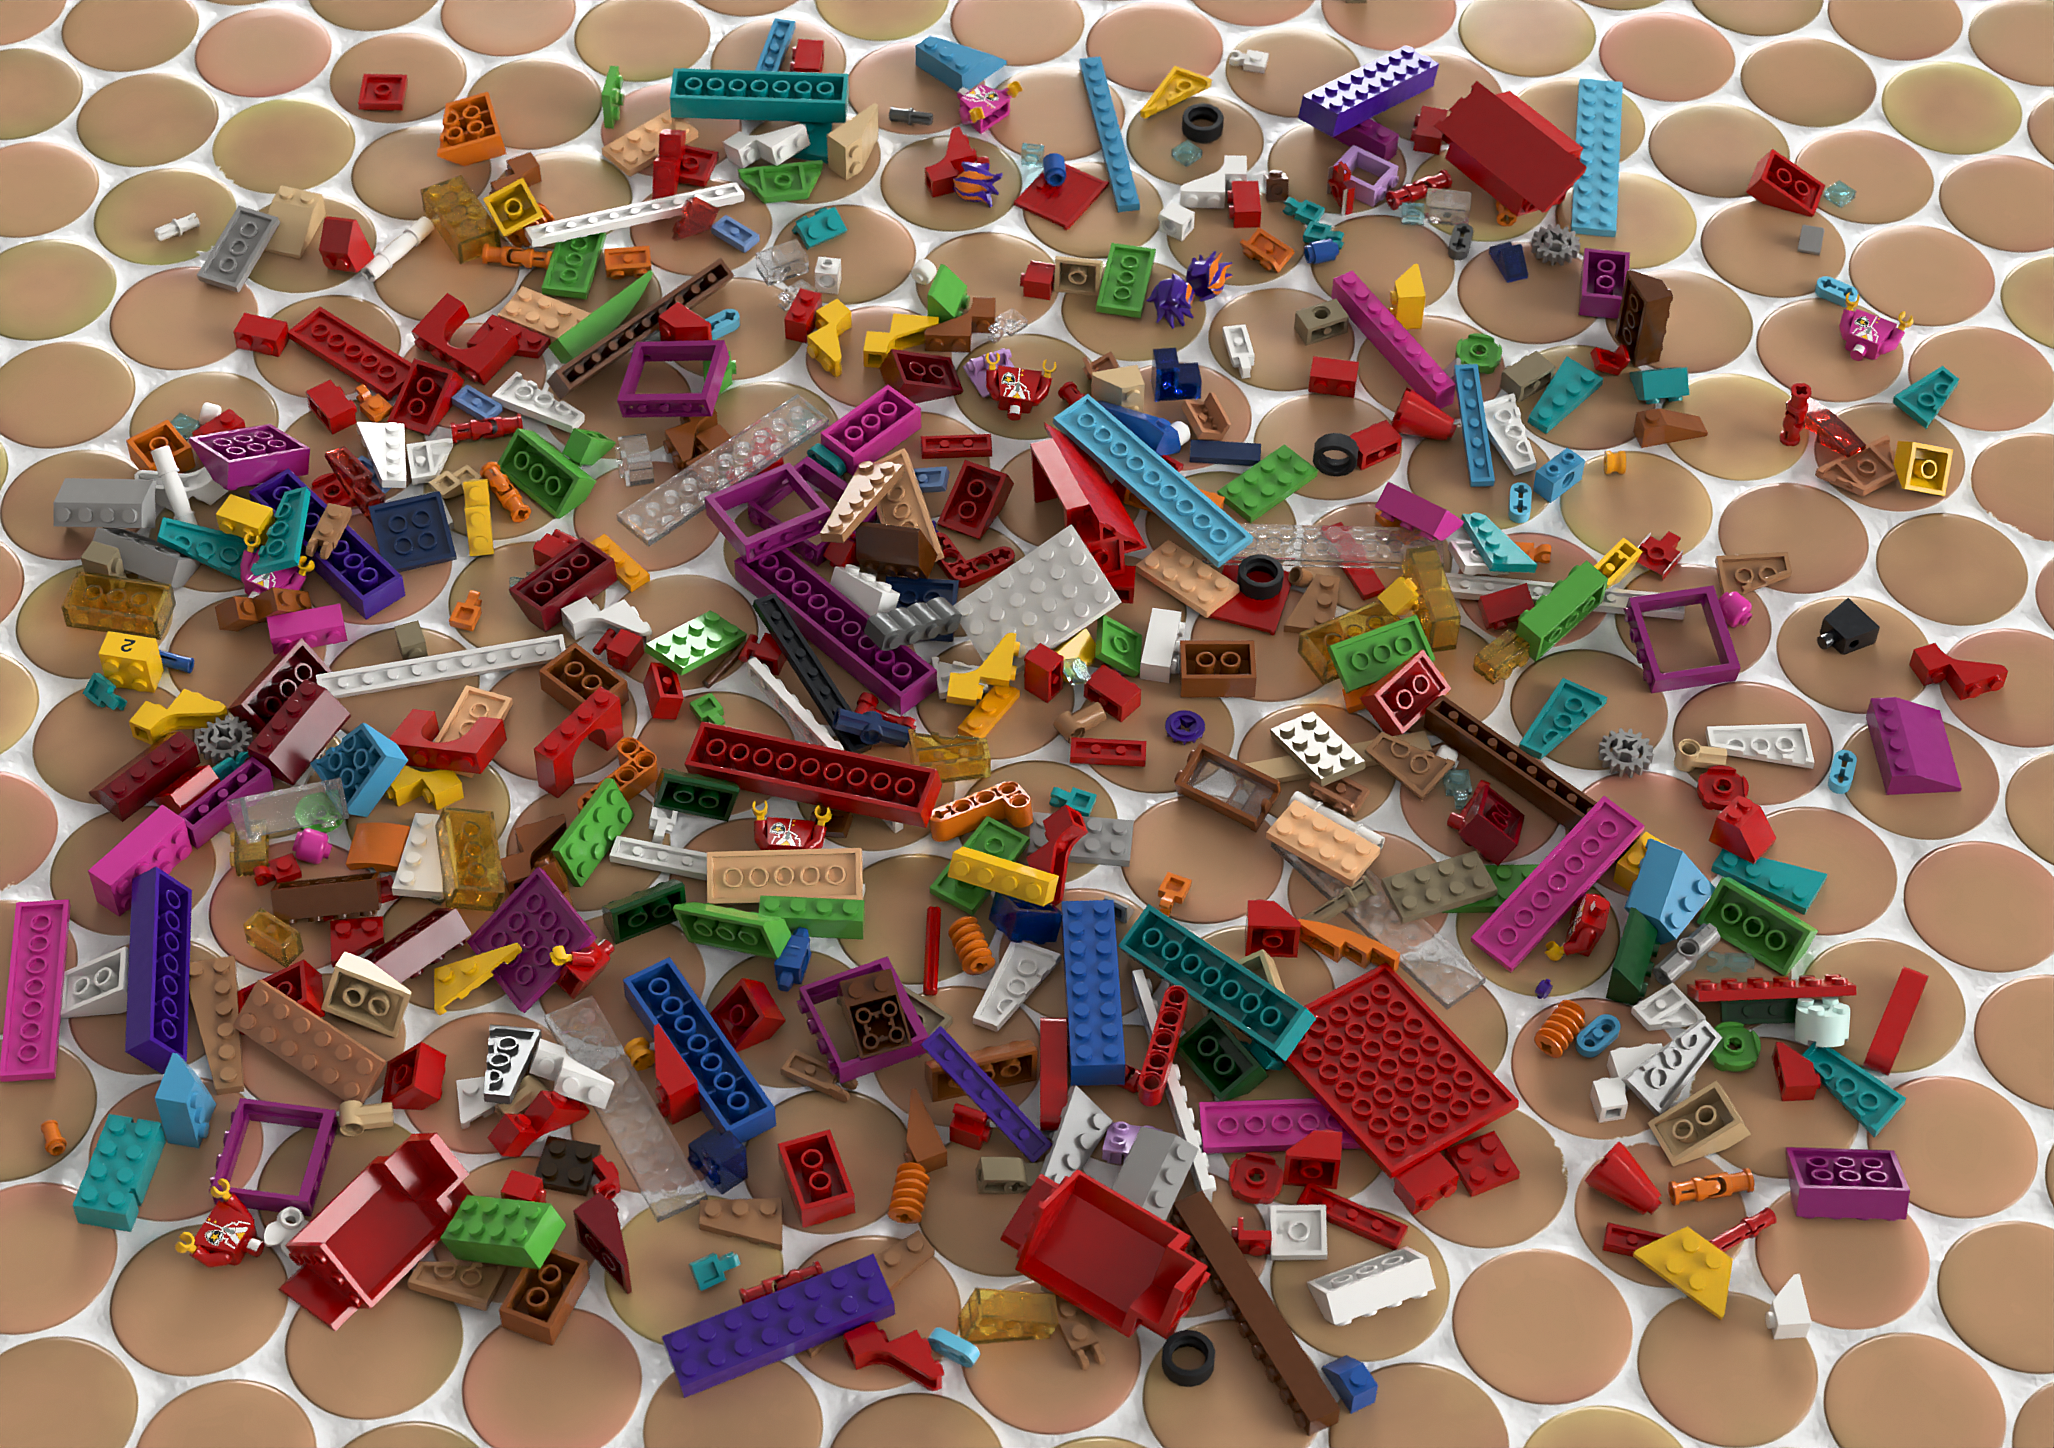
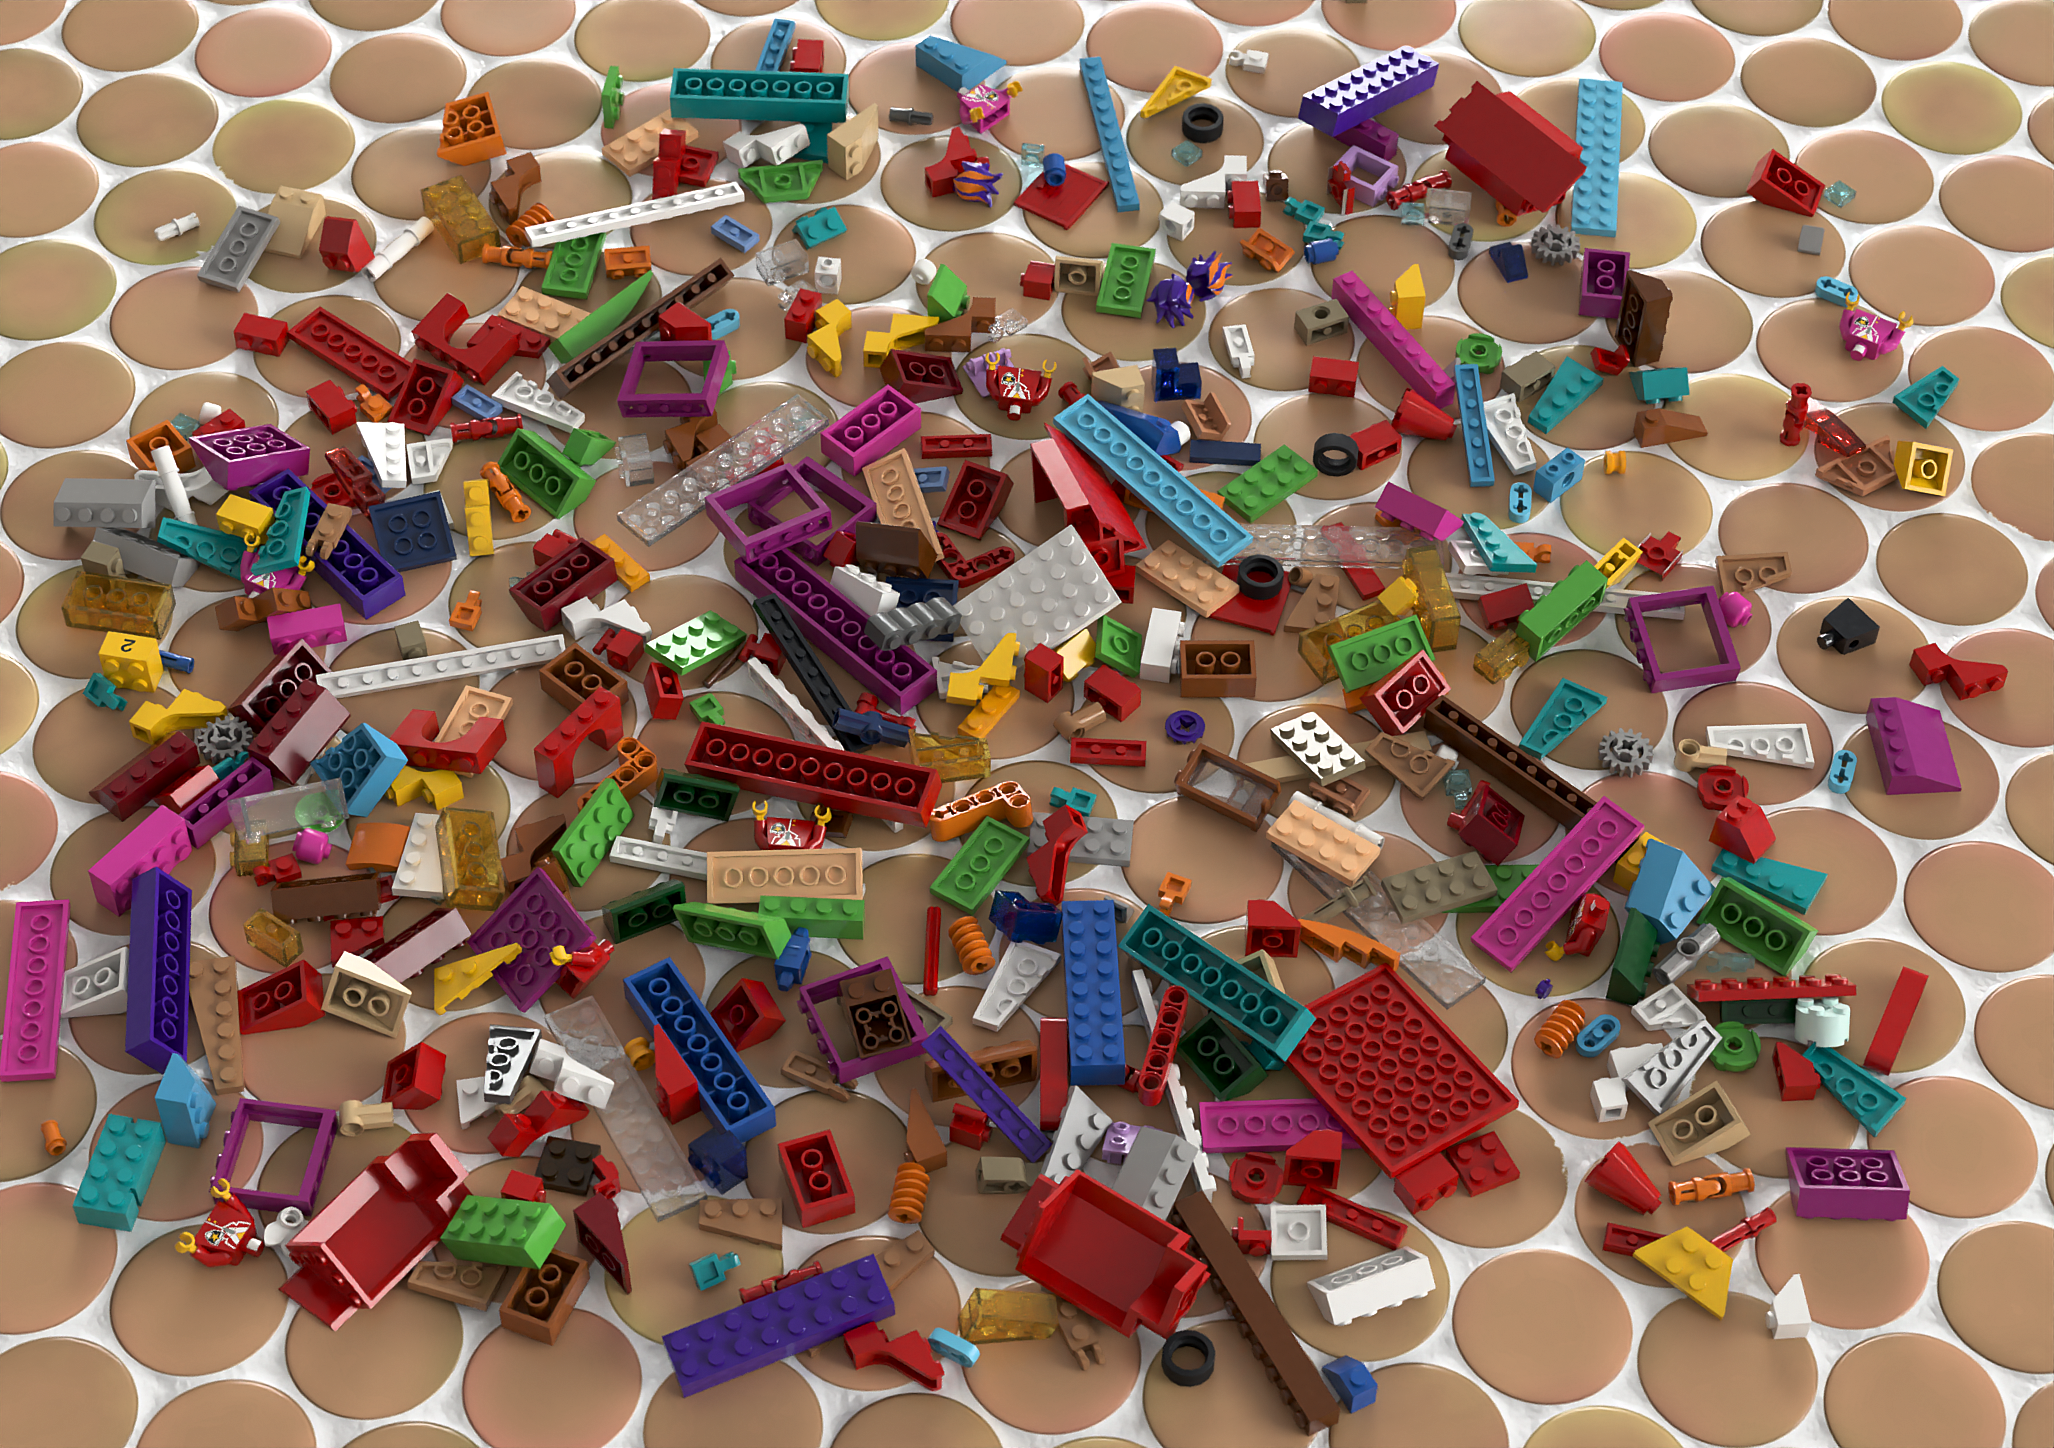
nougat plate [233,980,387,1104] -> none
red plate [358,74,408,111] -> none
tan slope [428,464,482,498] -> none
yellow slope [483,177,544,237] -> none
clear red slope [672,197,719,241] -> none
teal beam [807,443,847,477] -> none
medium nougat wing [820,461,905,543] -> none
yellow brick [947,846,1059,907] -> none
clear light blue plate [1063,657,1092,685] -> none
red brick [1410,106,1448,155] -> none

